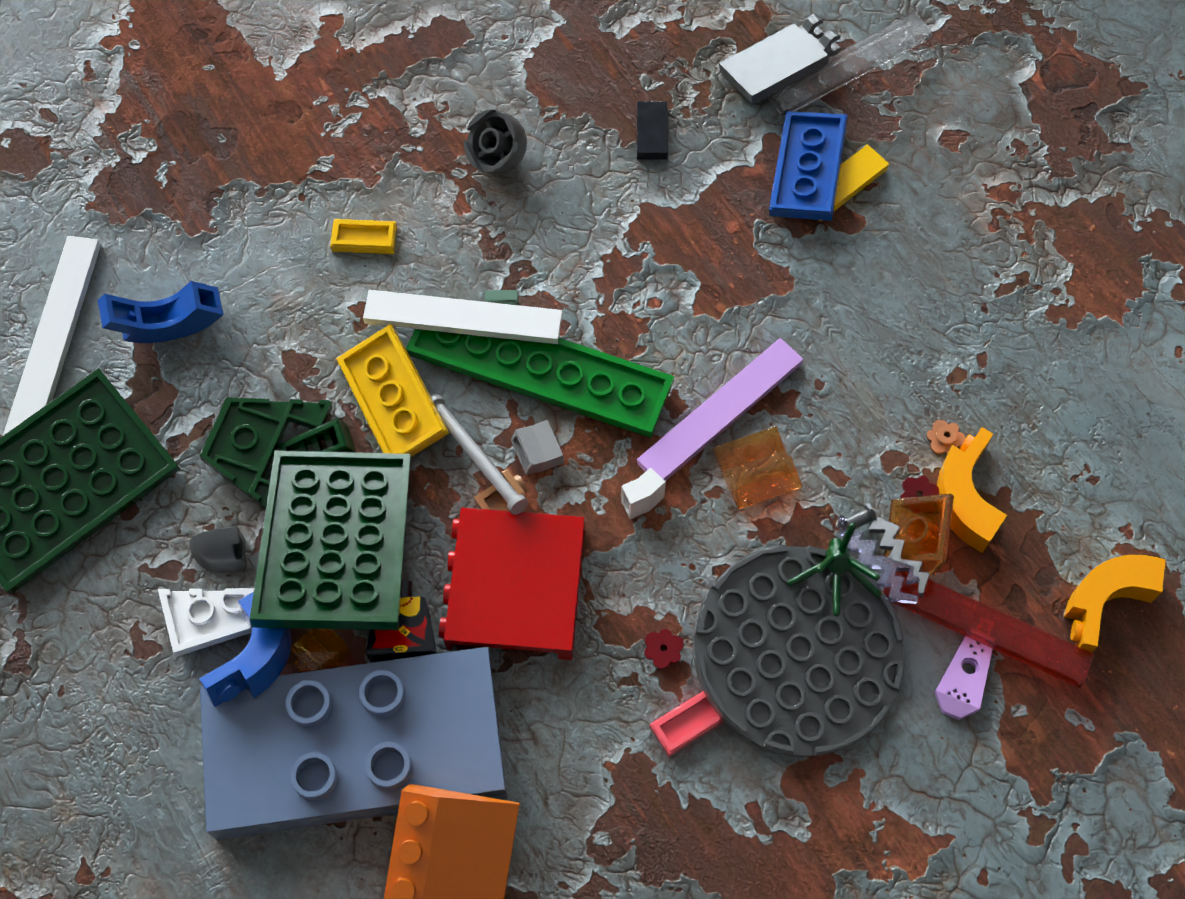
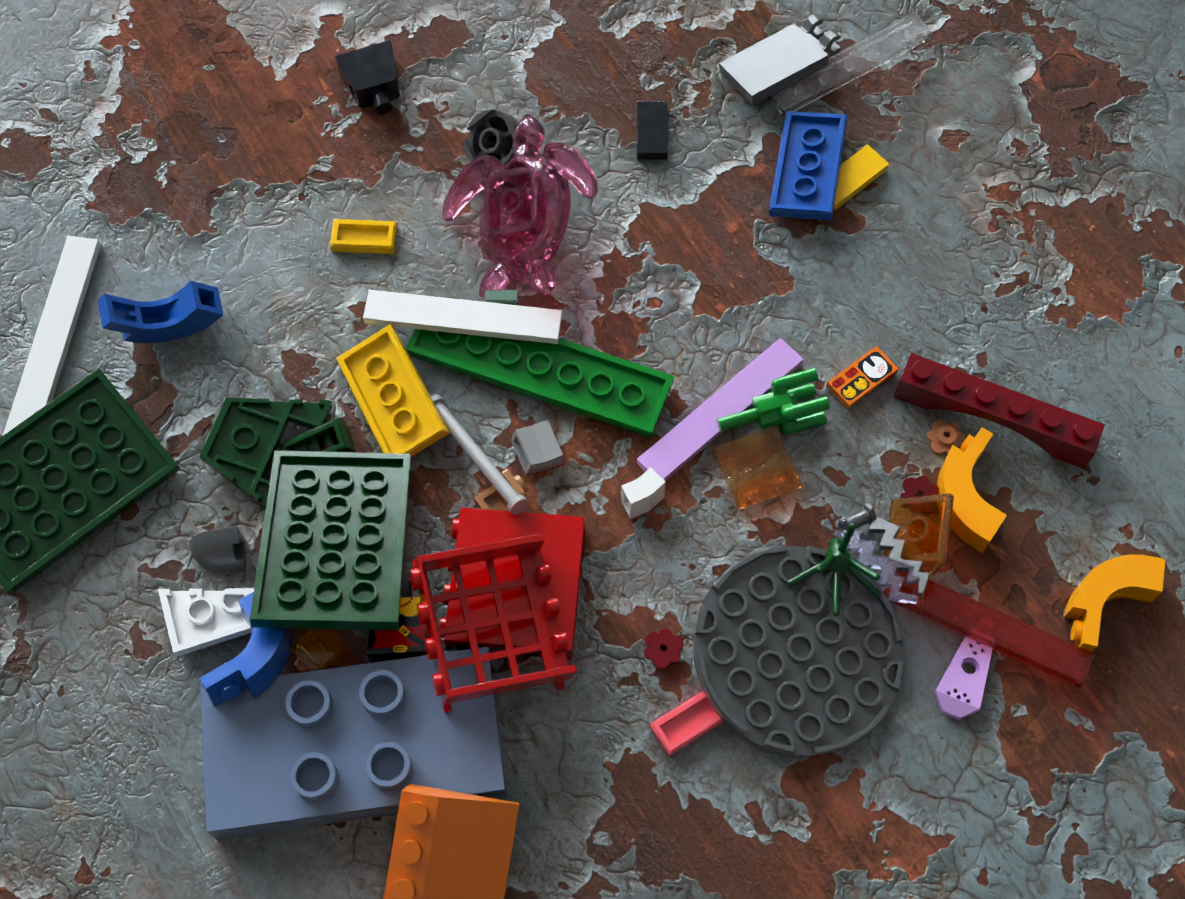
none -> black torso [335,40,400,115]
none -> red window [410,534,577,714]
none -> clear pink animal [442,114,598,299]
none -> green plant [717,368,830,435]
none -> tile [826,346,899,410]
none -> dark red arch [894,353,1105,469]

